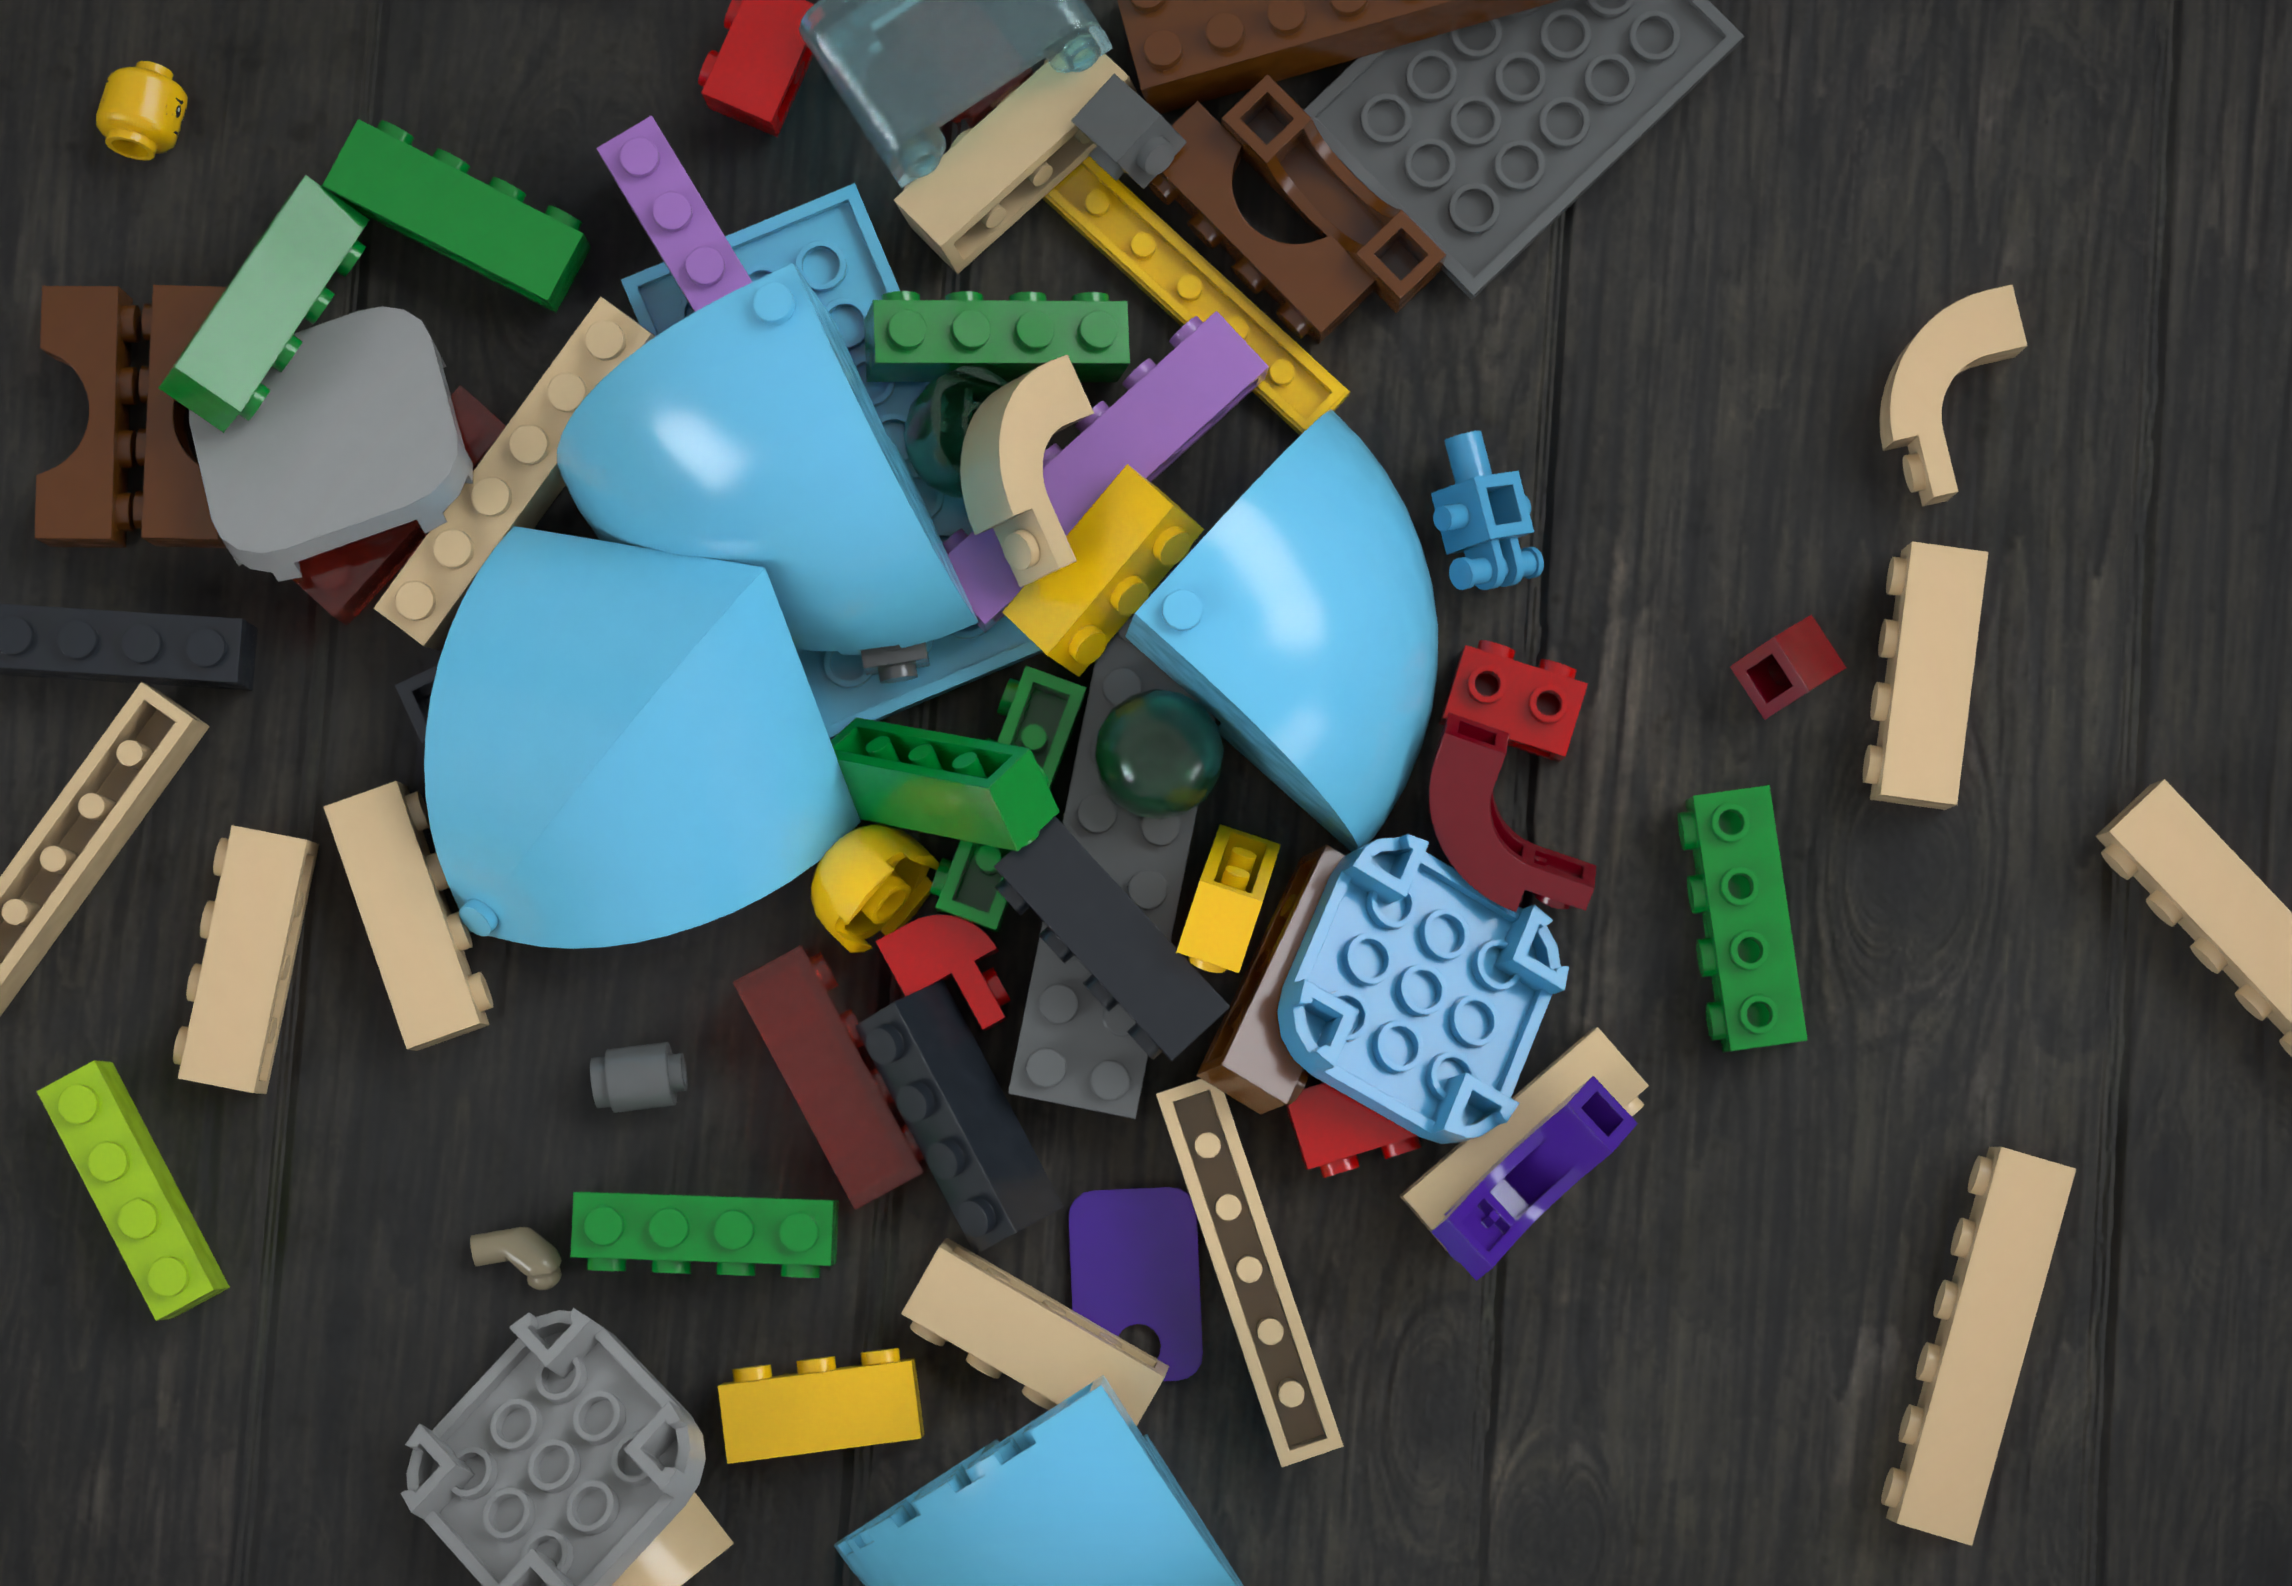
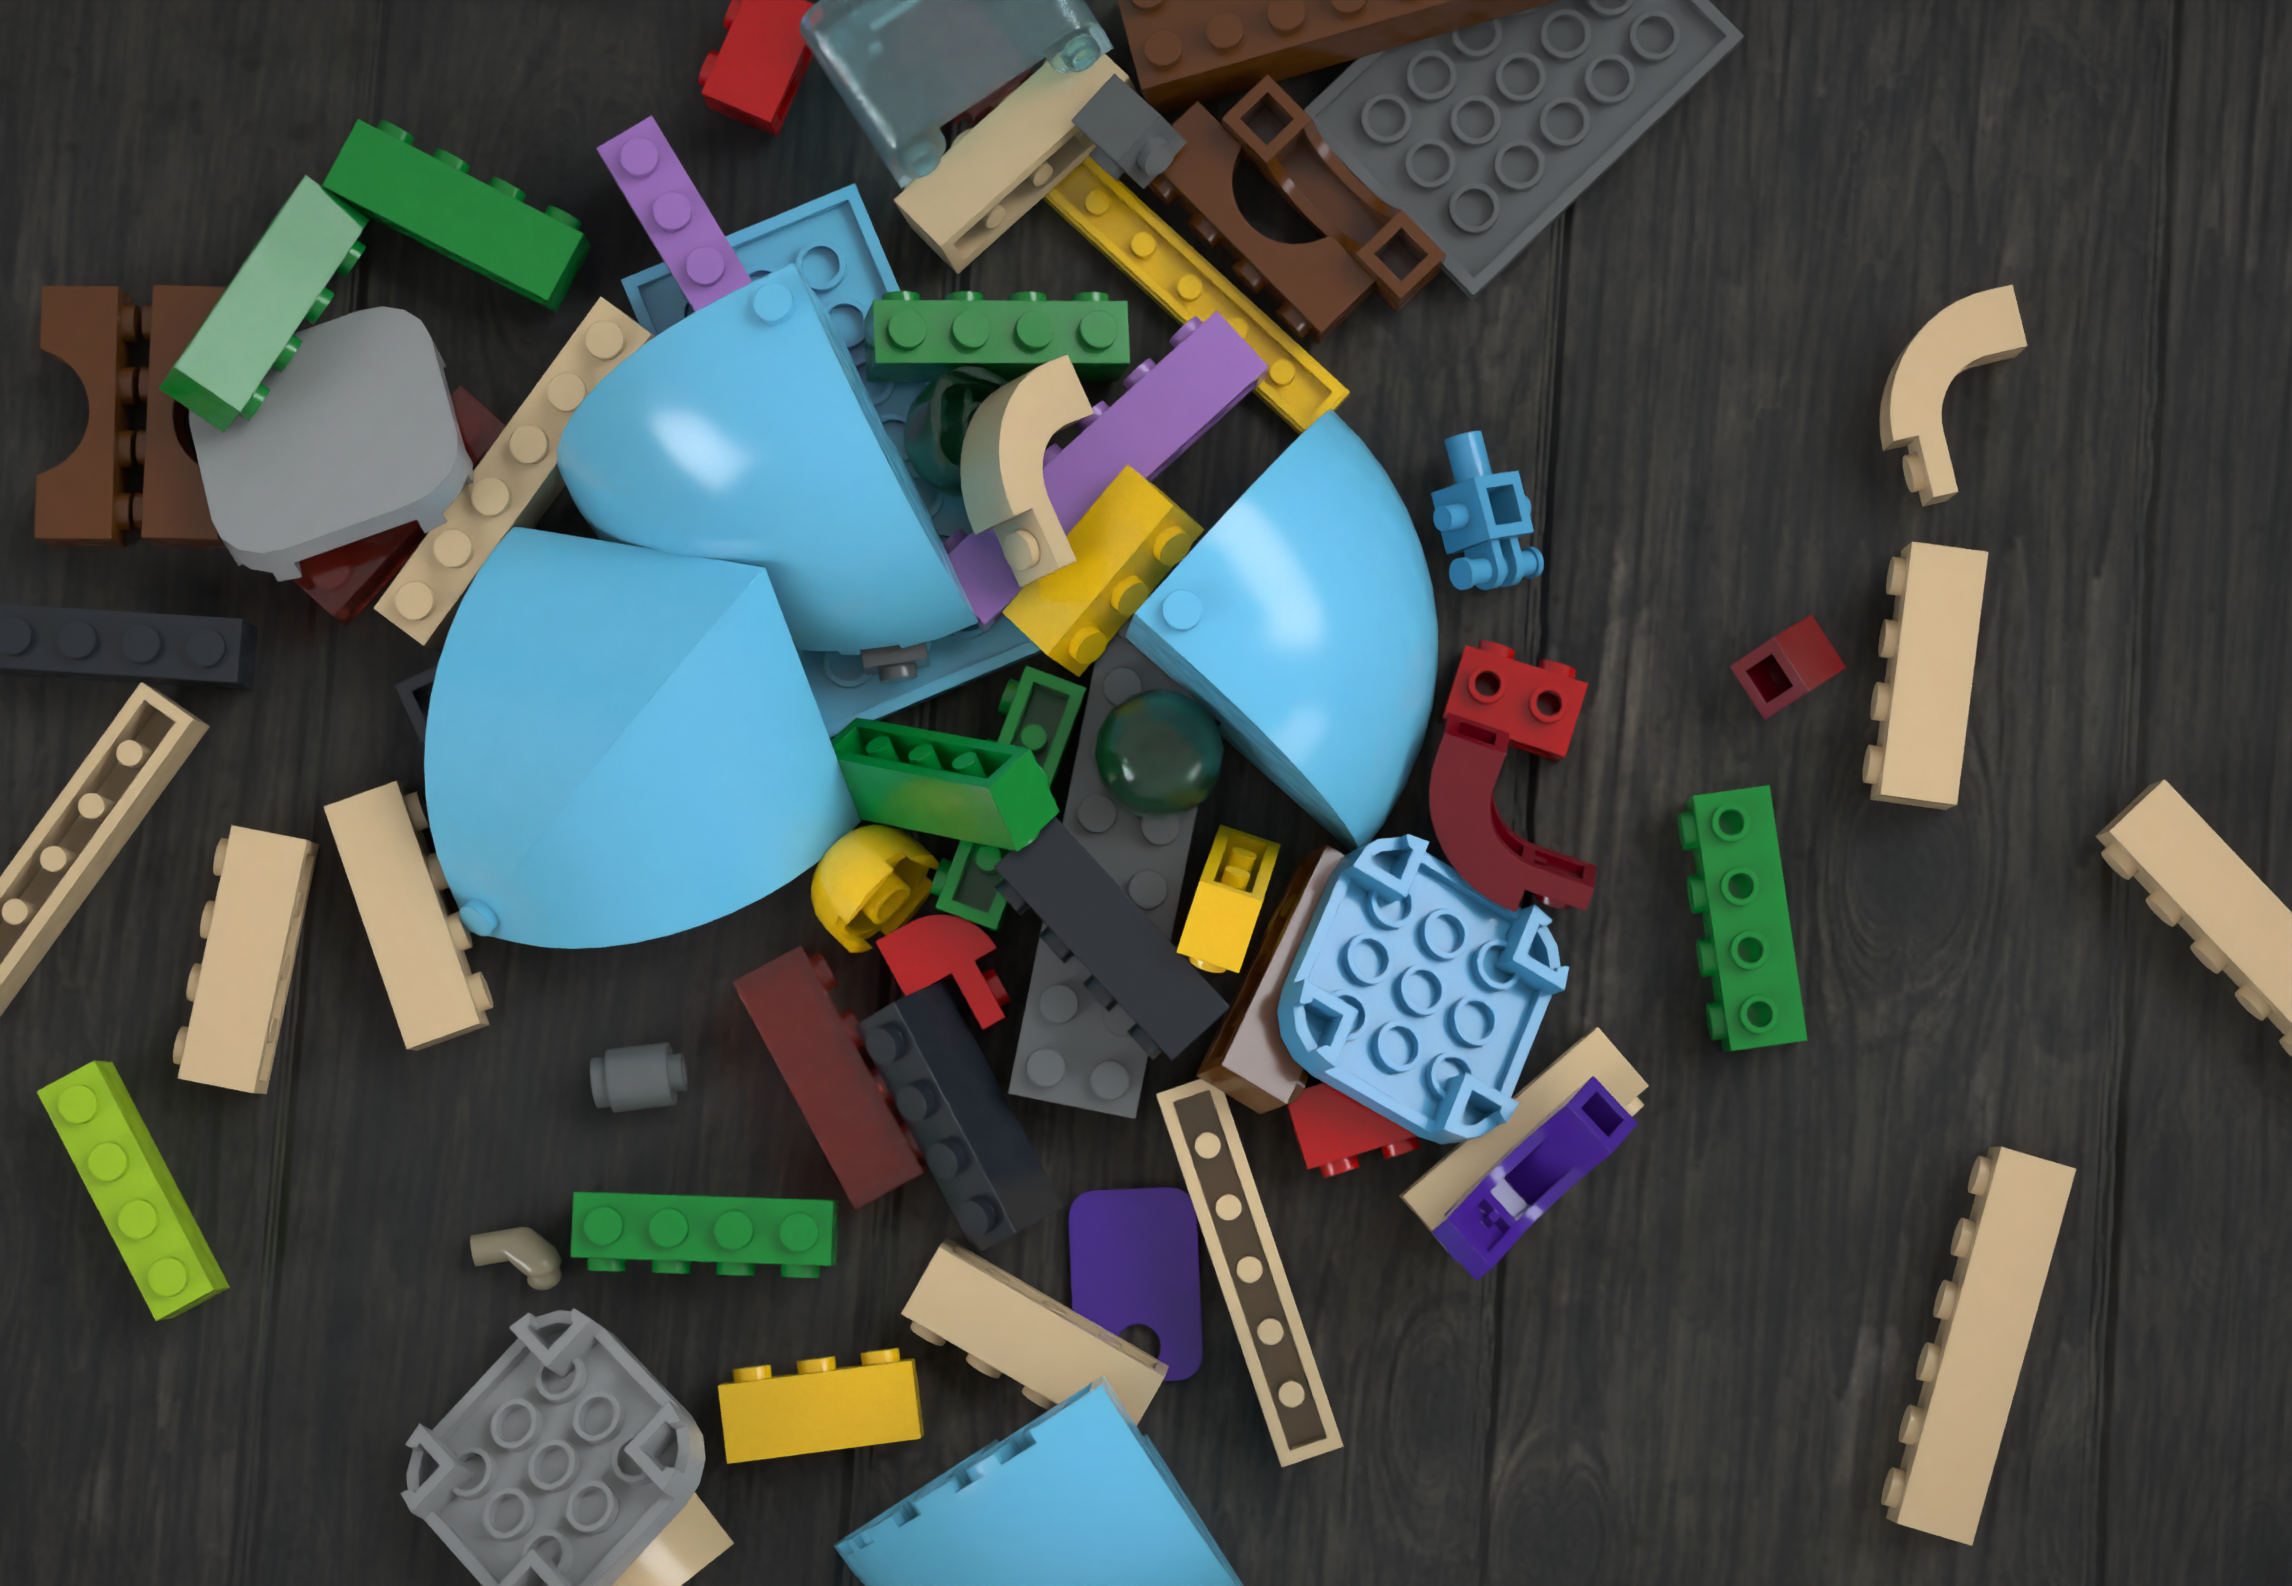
yellow head [96,61,188,161] -> none

